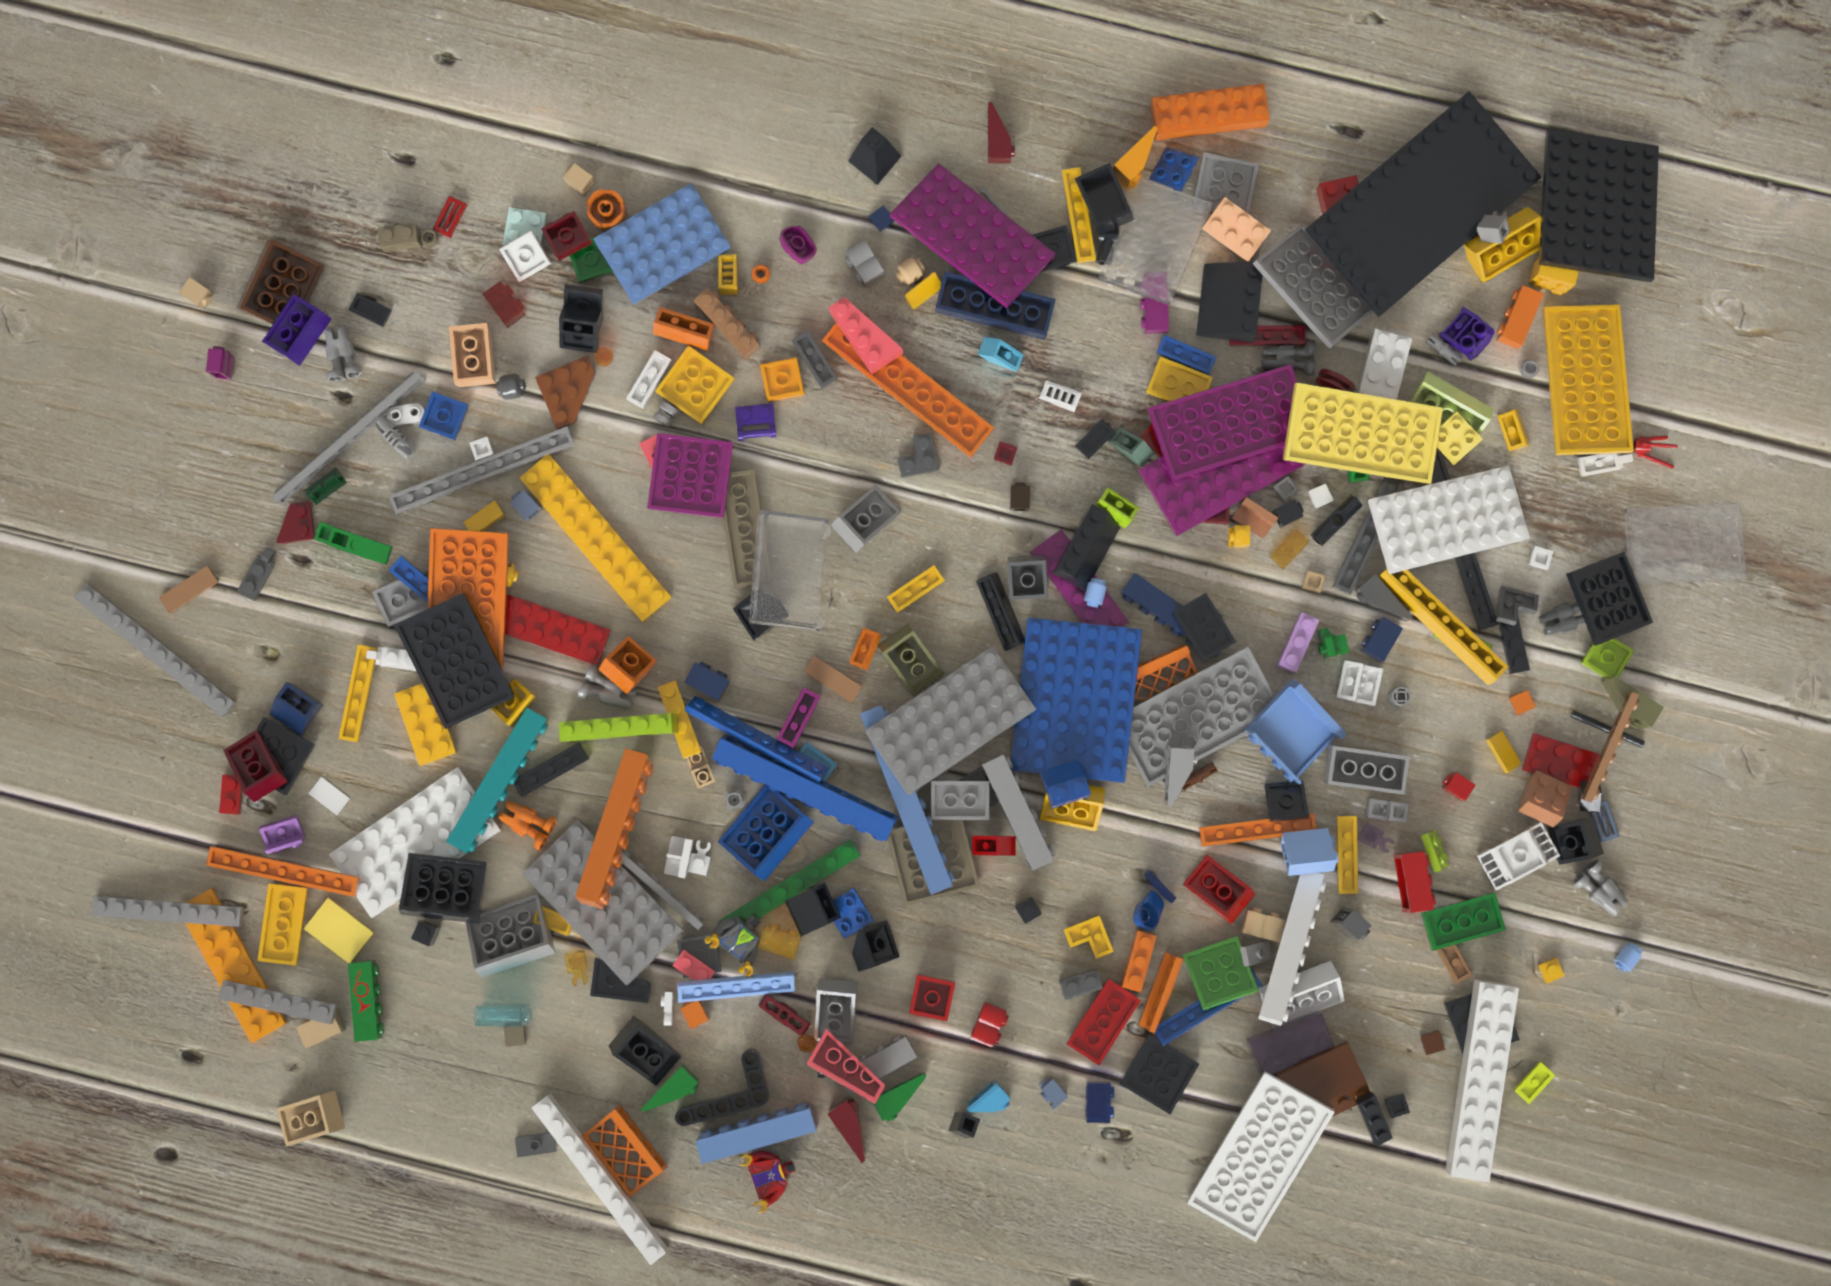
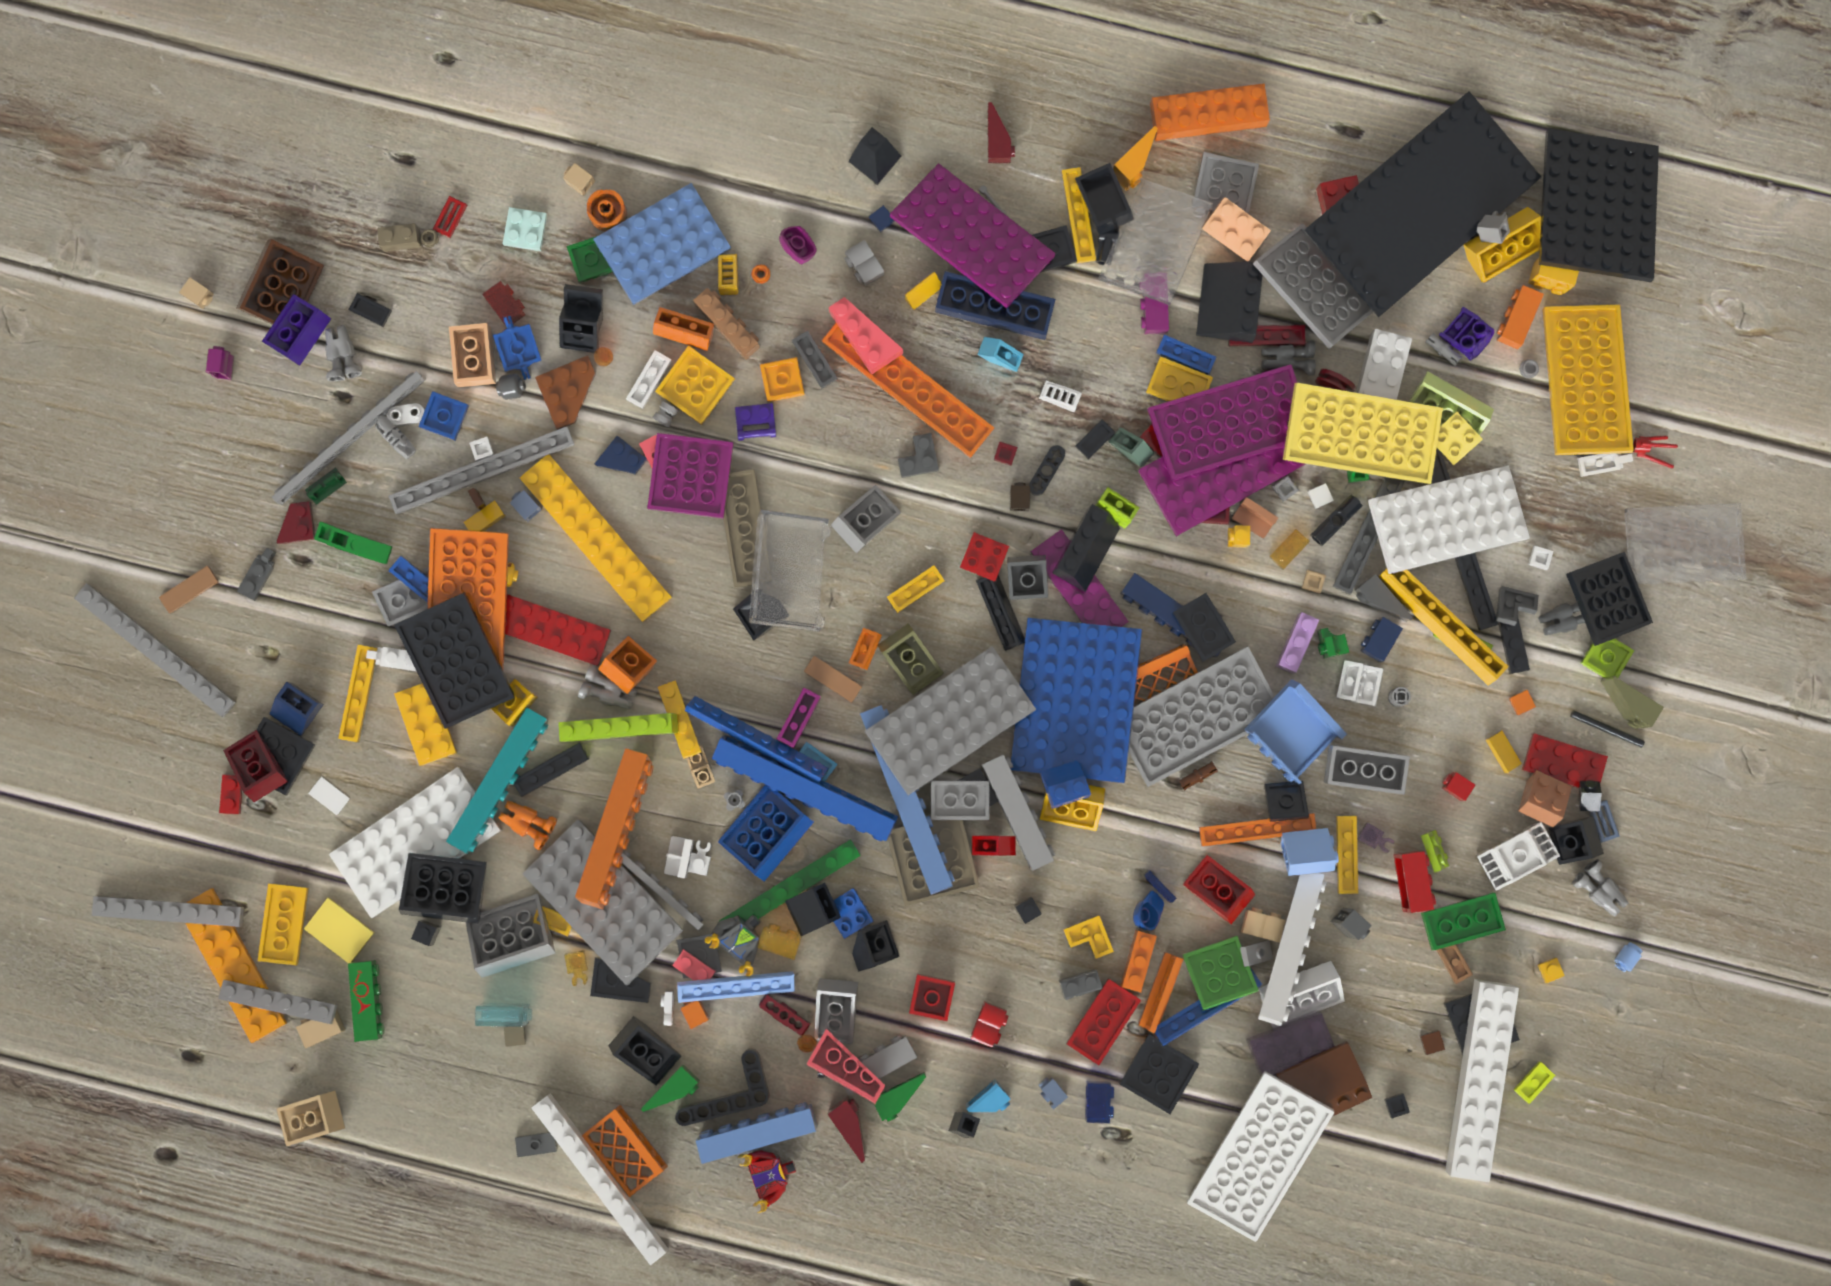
orange plate [206,846,360,897] -> none
medium lavender bracket [259,815,305,854] -> none
white tile [499,230,552,282] -> none
dark red plate [541,211,592,261] -> none
dark blue brick [684,661,730,701] -> none
tan head [896,257,925,286] -> none
light blue brick [1084,578,1107,608] -> none
blue hinge [1149,147,1199,194] -> none
light grey slope [1164,745,1197,807] -> none
black brick [1272,499,1304,529] -> none
black plate [1355,1092,1393,1147] -> none
light grey slope [1365,798,1409,823] -> none
yellow slope [1497,409,1530,451] -> none
medium nougat plate [1580,692,1640,803] -> none
none -> reddish brown tile [468,488,486,510]
none -> blue plate [493,315,542,380]
none -> dark blue wing [594,436,647,475]
none -> red hinge [960,532,1009,582]
none -> black beam [1029,445,1065,496]

